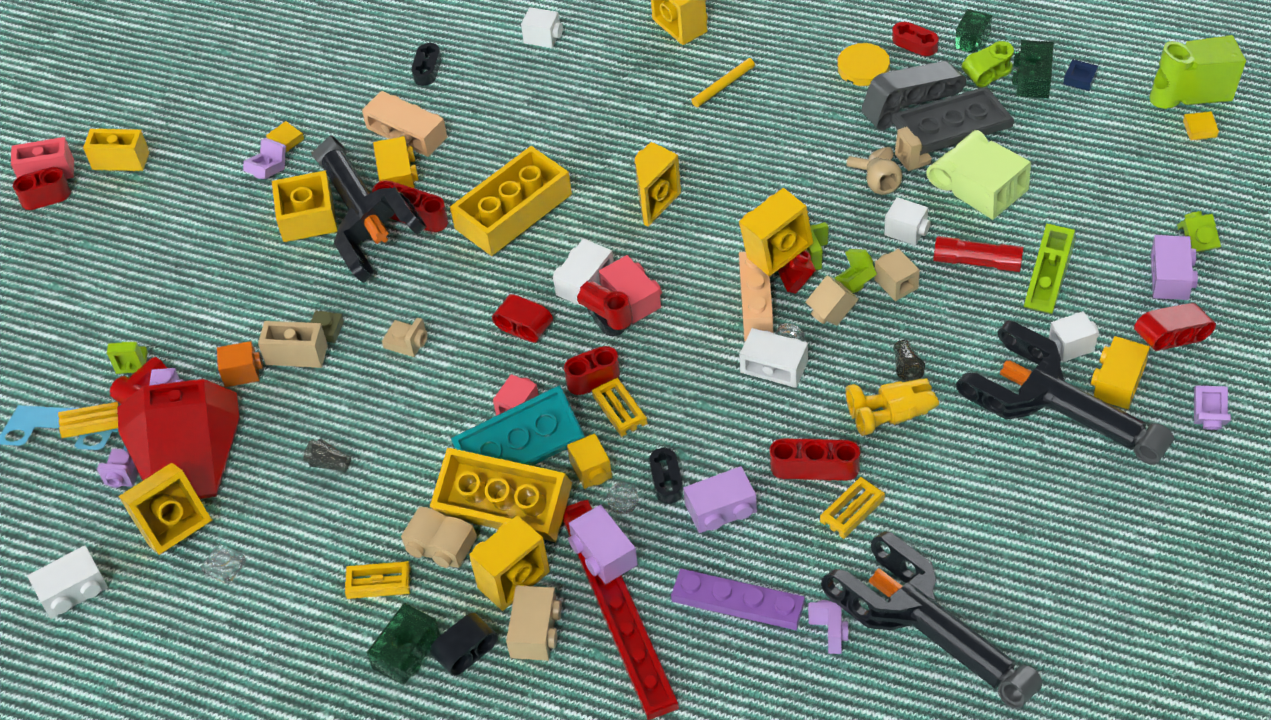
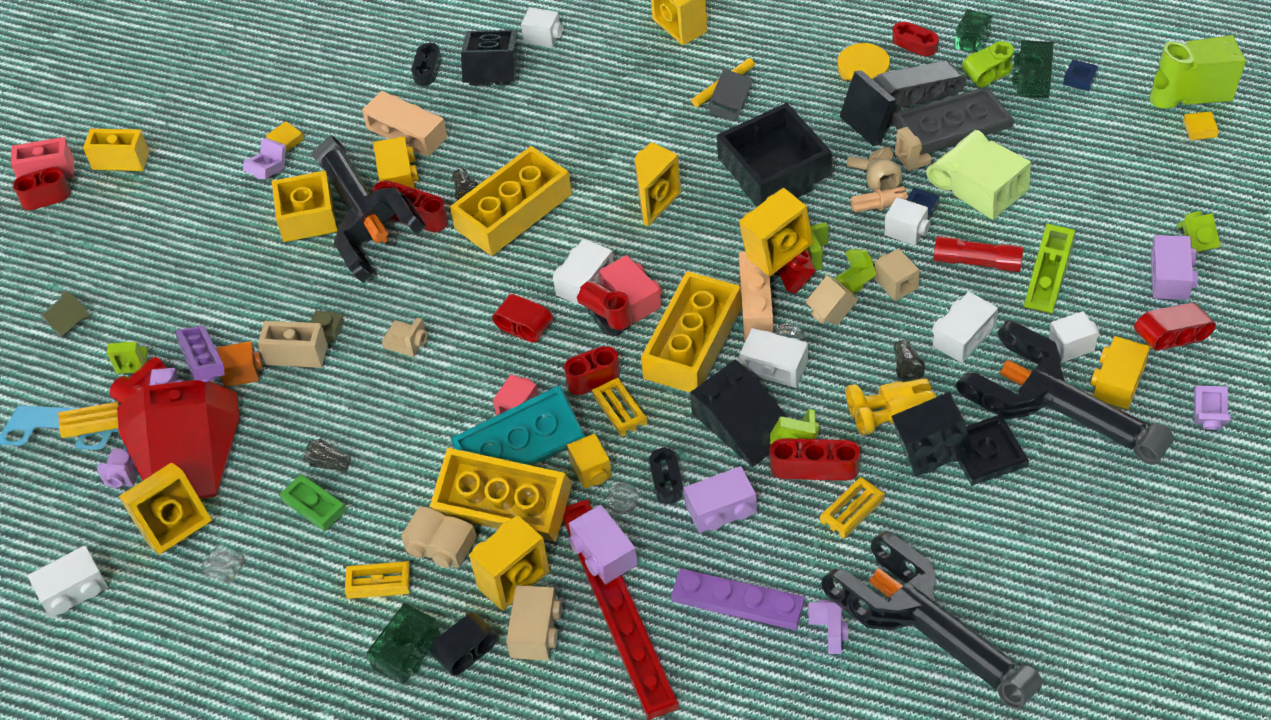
none -> olive tile [40,290,89,337]
none -> medium lavender plate [175,325,225,382]
none -> bright green plate [280,474,346,531]
none -> clear smoke cone [452,168,479,201]
none -> black slope [461,30,517,86]
none -> yellow brick [641,271,742,393]
none -> black slope [690,359,788,468]
none -> dark grey piece [707,69,753,121]
none -> black container [717,103,832,206]
none -> lime bracket [770,409,819,444]
none -> black tile [839,70,896,146]
none -> light nougat axle [850,186,908,212]
none -> black brick [891,392,973,477]
none -> dark blue plate [906,188,940,220]
none -> white brick [932,291,998,363]
none -> black tile [957,414,1029,486]

